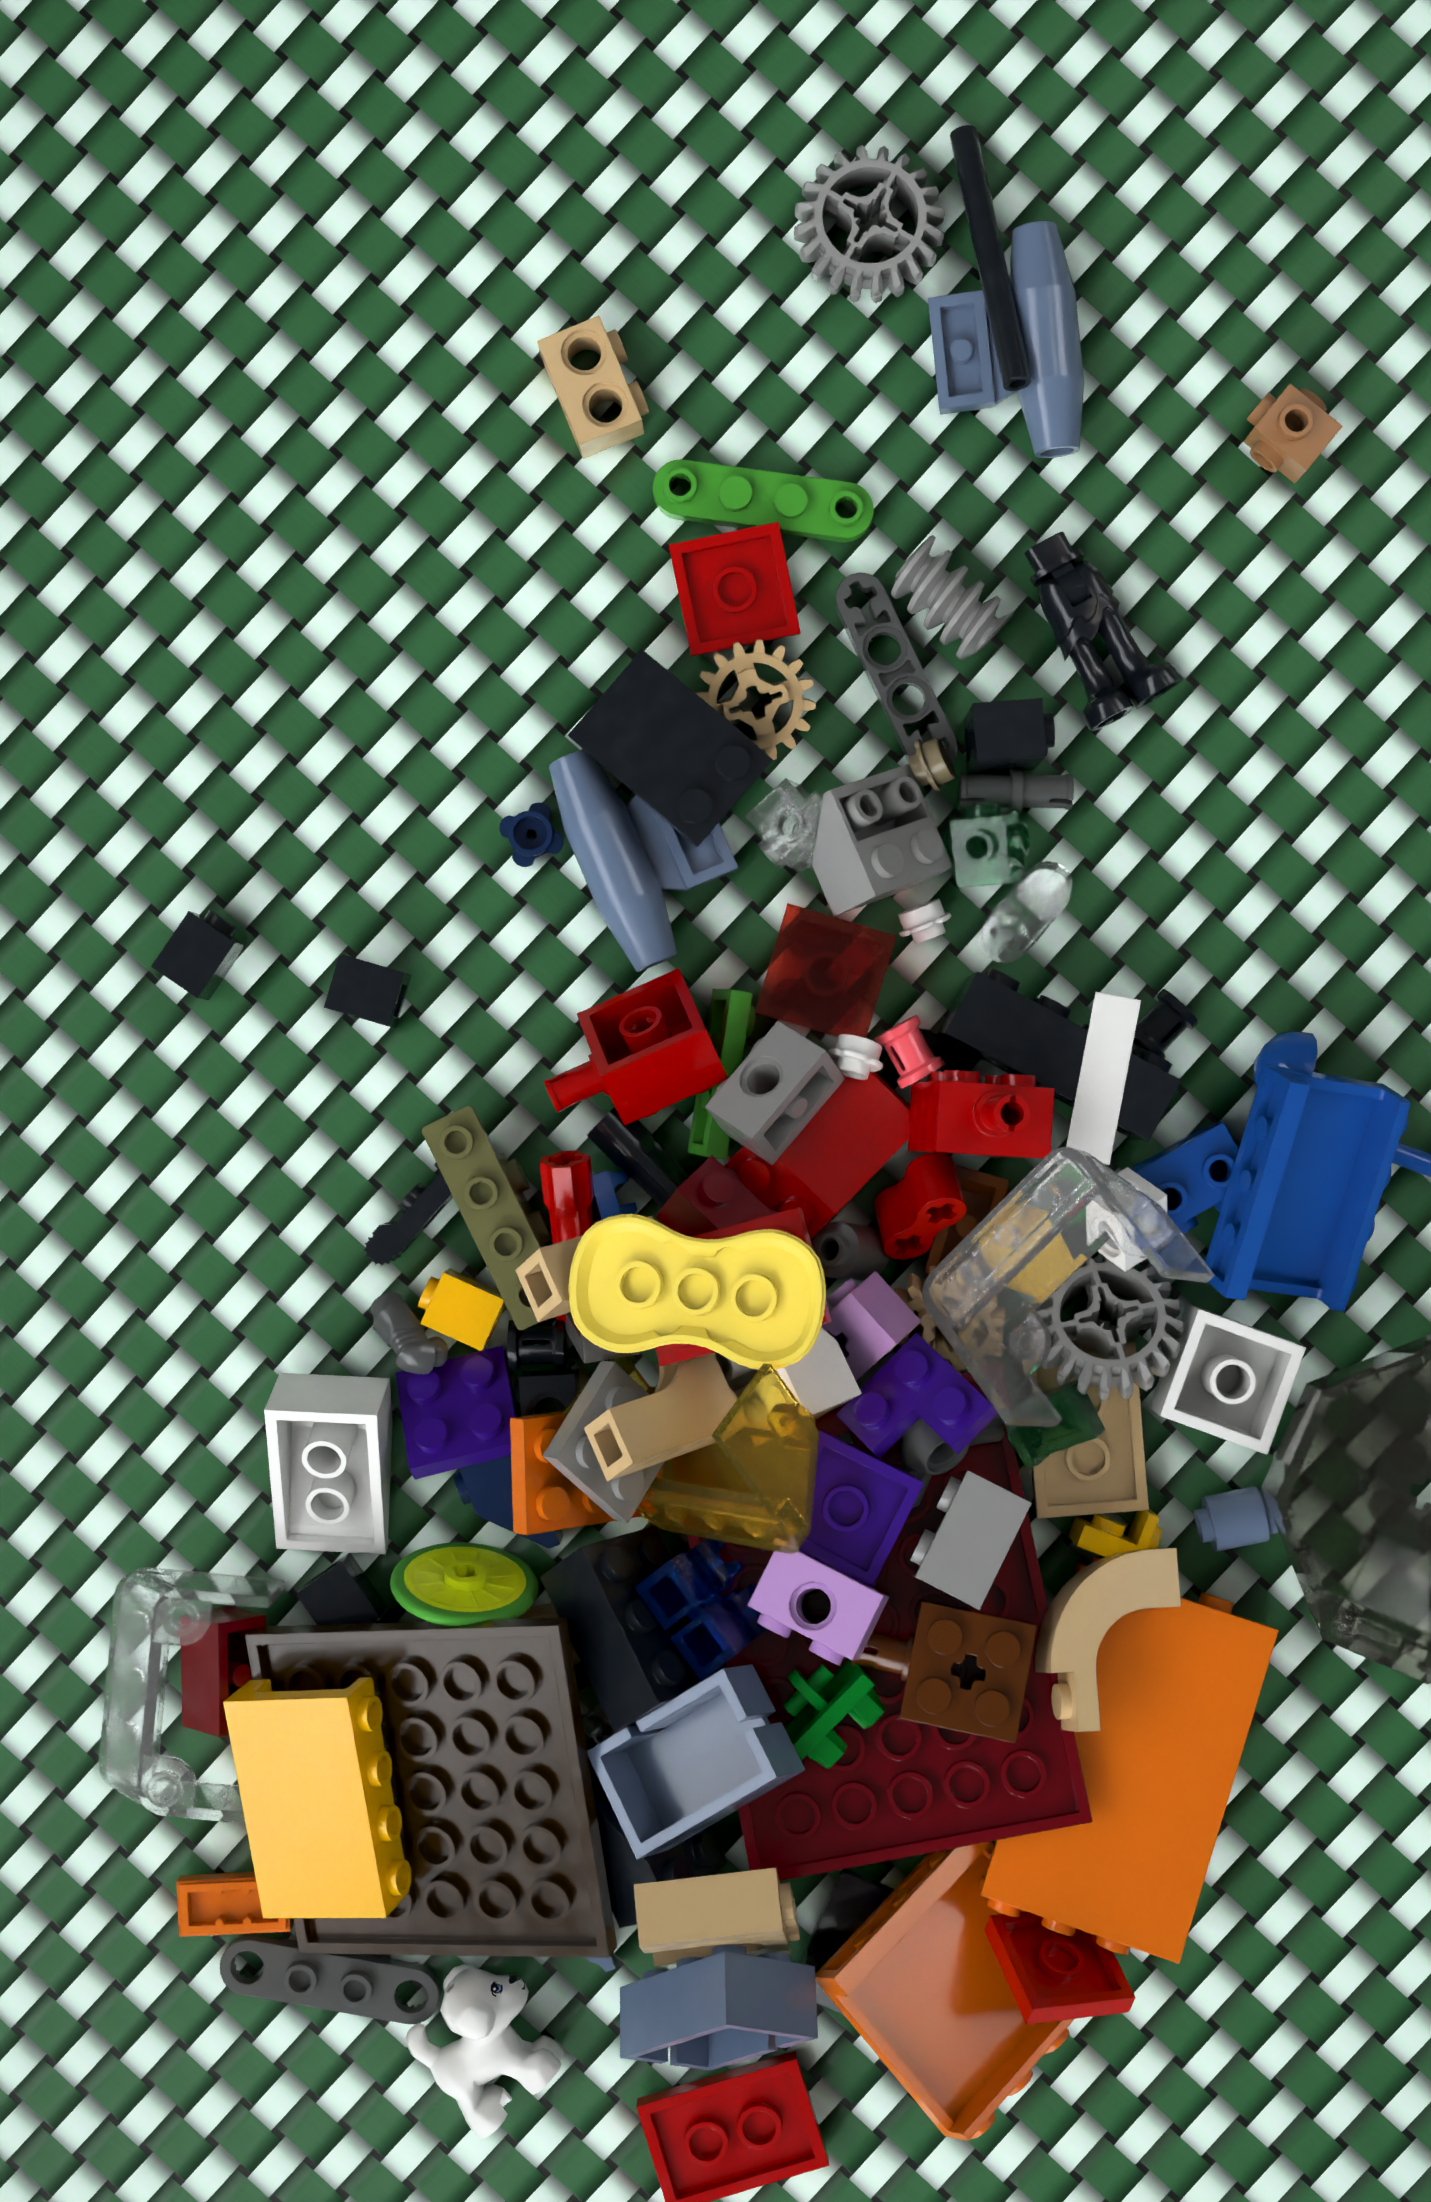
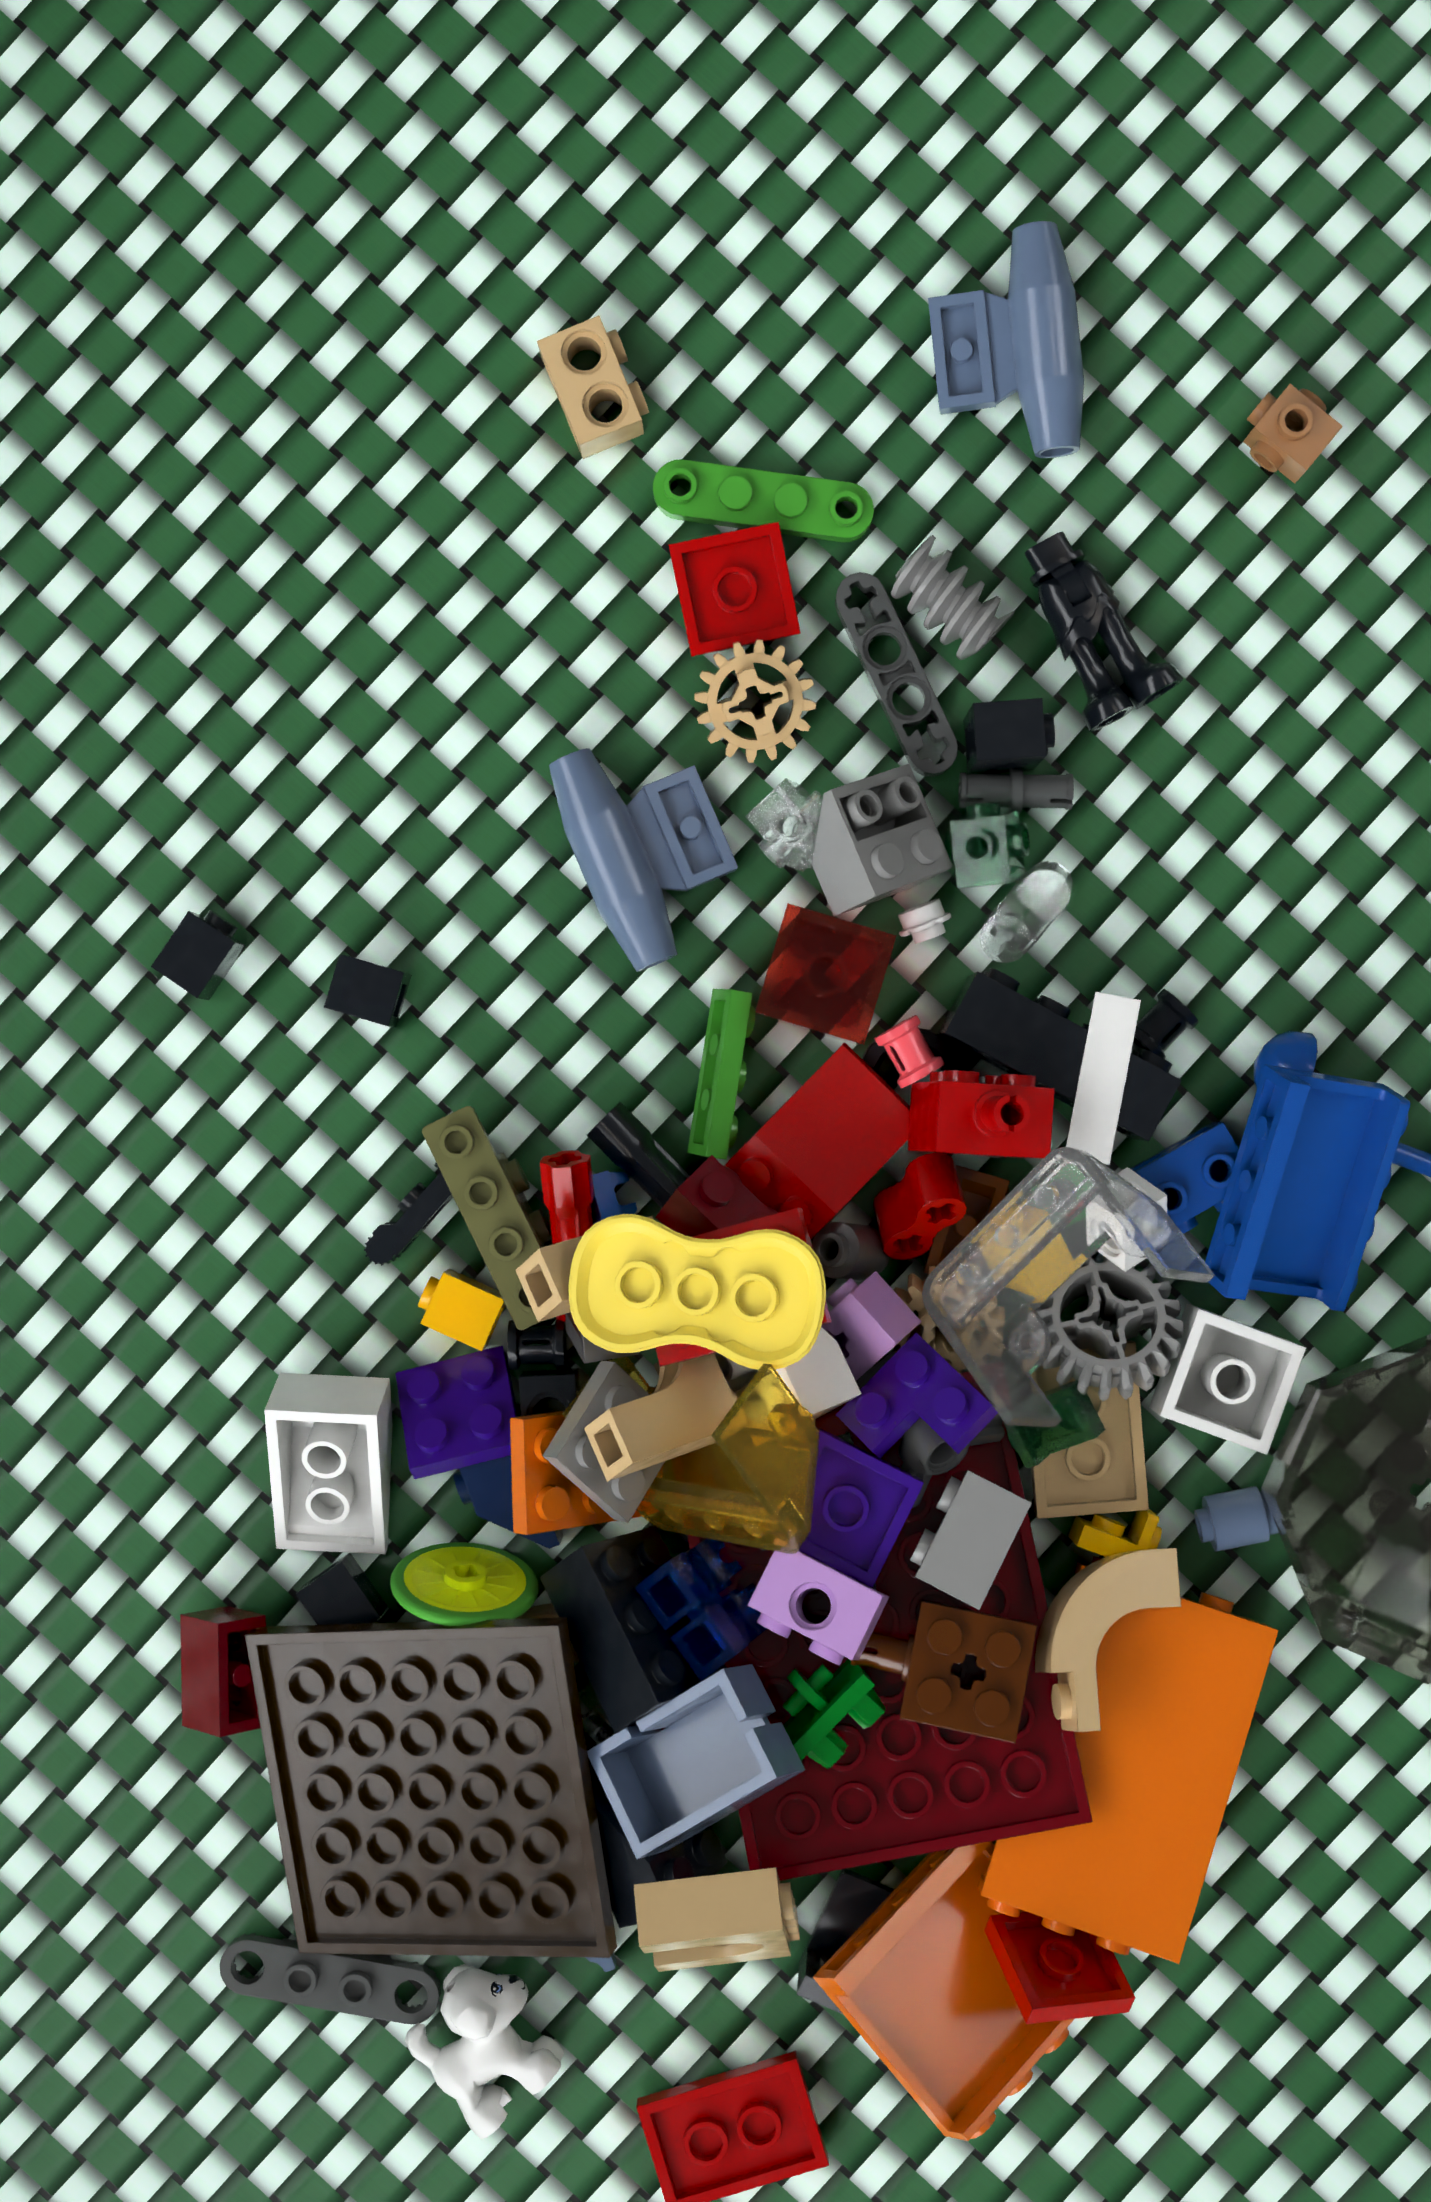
clear windscreen [99,1567,286,1824] -> none
orange plate [176,1872,293,1937] -> none
yellow panel [223,1677,411,1918] -> none
dark grey arm [371,1292,448,1375] -> none
dark blue plate [499,803,564,867] -> none
red brick [543,968,728,1126] -> none
black slope [568,649,773,847] -> none
sand blue piece [620,1945,818,2071] -> none
light grey brick [705,1021,845,1165] -> none
light grey gear [794,144,945,304] -> none
white plate [828,1034,883,1080] -> none
dark tan plate [908,737,956,791] -> none
black piece [950,125,1032,391] -> none

